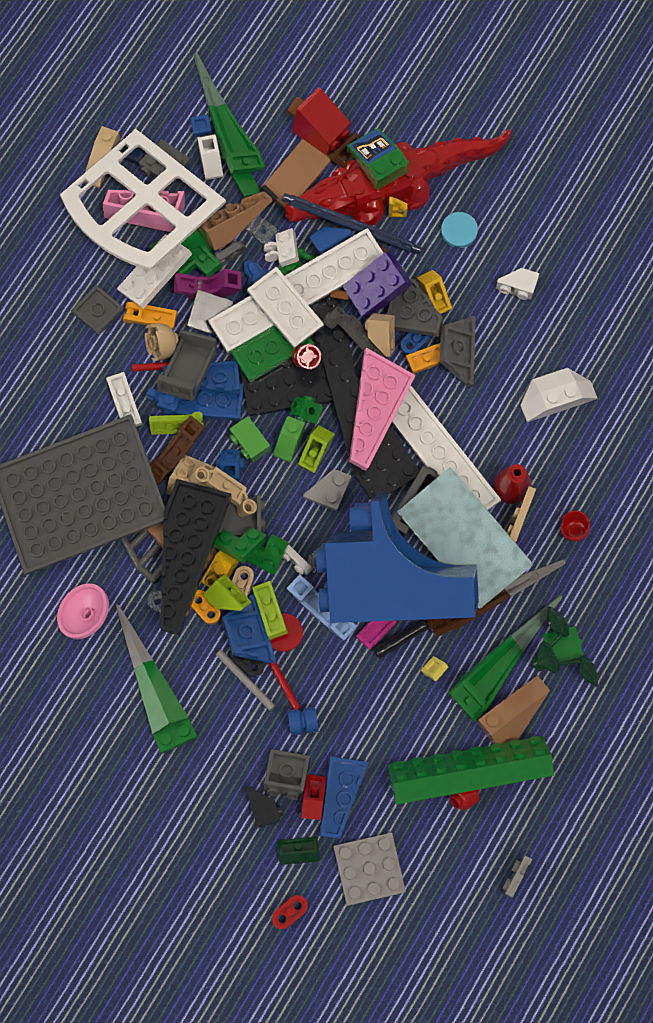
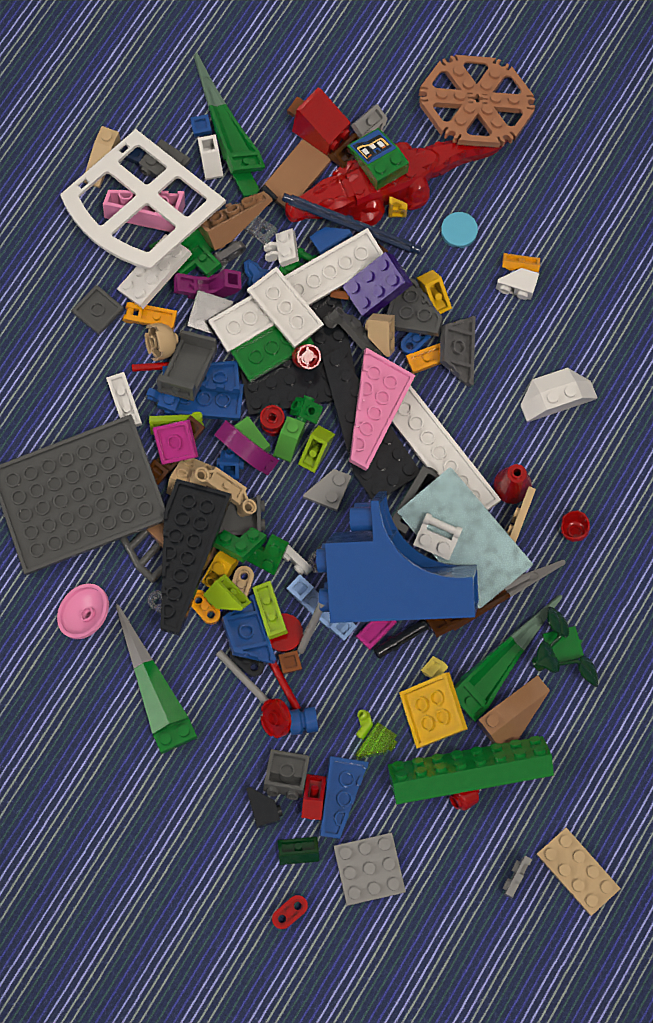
none -> dark pink tile [153,419,199,465]
none -> magenta arch [214,420,279,476]
none -> red wheel [260,405,285,437]
none -> red tile [260,698,291,738]
none -> dark orange tile [278,650,302,675]
none -> light grey bar [297,602,325,654]
none -> light grey wing [351,104,388,138]
none -> lime arm [355,709,373,740]
none -> clear neon green slope [355,722,398,759]
none -> yellow plate [399,672,468,749]
none -> white plate [413,513,463,560]
none -> nougat plate [419,55,535,147]
none -> light orange plate [502,253,540,272]
none -> tan plate [536,828,621,916]

